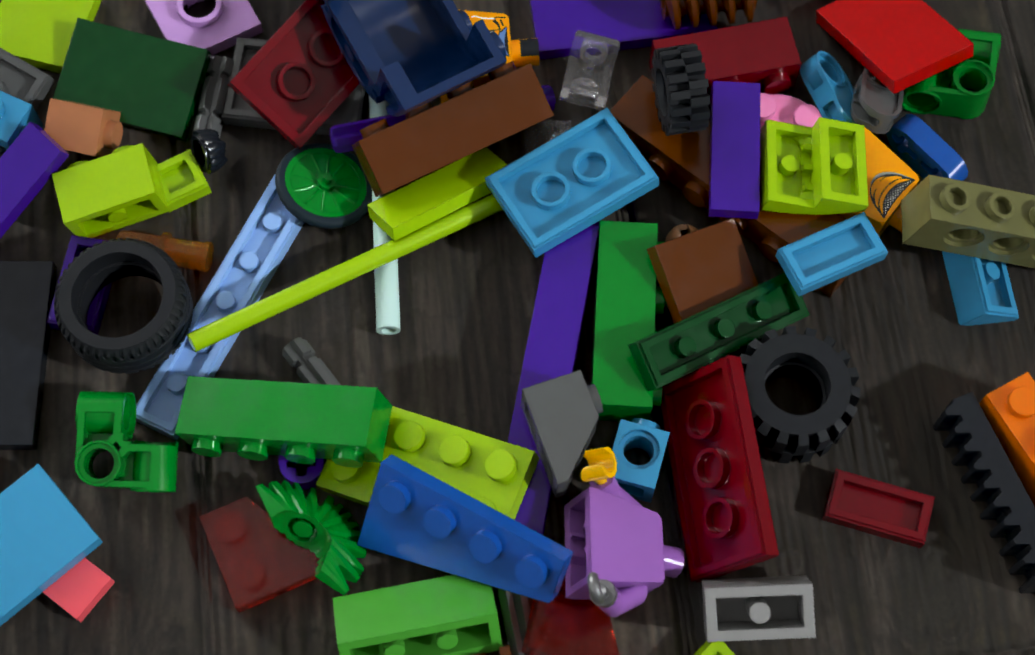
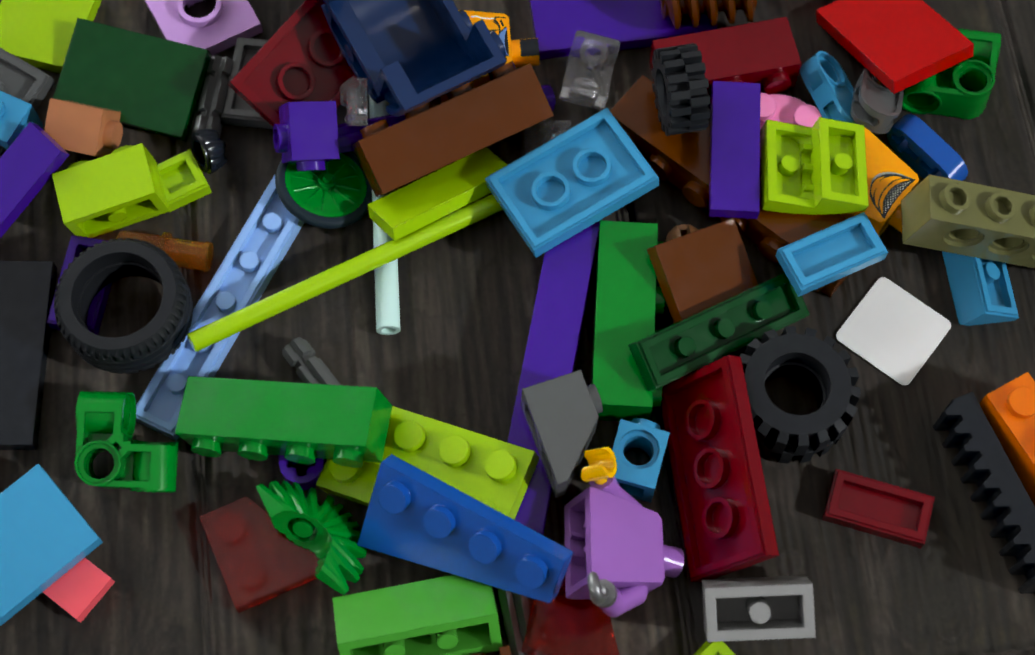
none -> dark purple brick [273,101,340,172]
none -> clear tile [340,77,368,127]
none -> white sticker [836,277,951,386]

